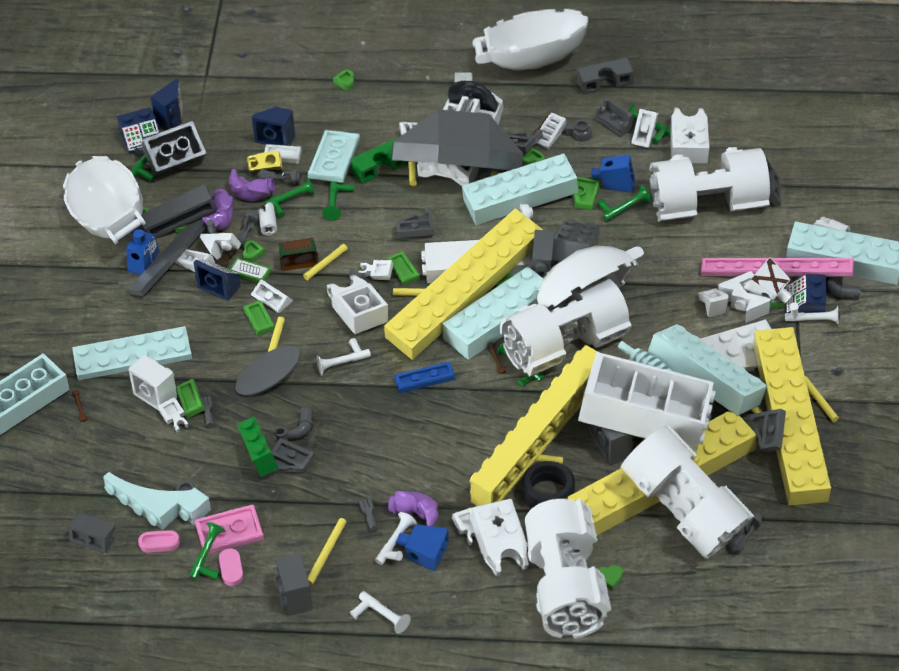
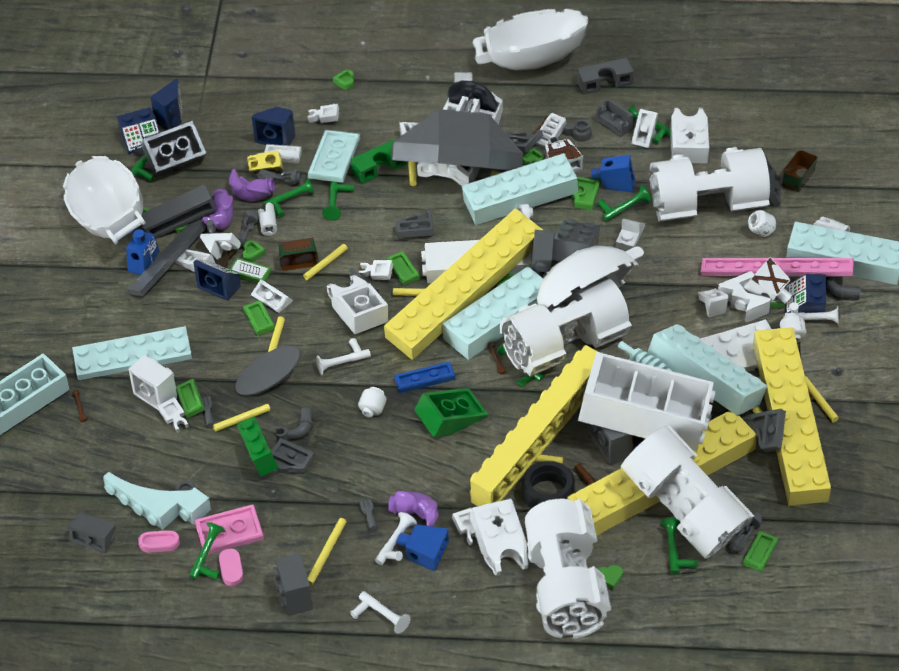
none -> light yellow bar [213,404,270,432]
none -> white plate [308,104,339,123]
none -> white head [358,387,387,417]
none -> green slope [414,388,489,437]
none -> torso [545,137,583,172]
none -> reddish brown piece [575,463,595,486]
none -> white slope [616,219,645,250]
none -> green piece [660,517,698,575]
none -> bright green tile [743,531,779,573]
none -> white head [748,210,776,237]
none -> white head [780,313,807,343]
none -> reddish brown piece [782,150,818,192]

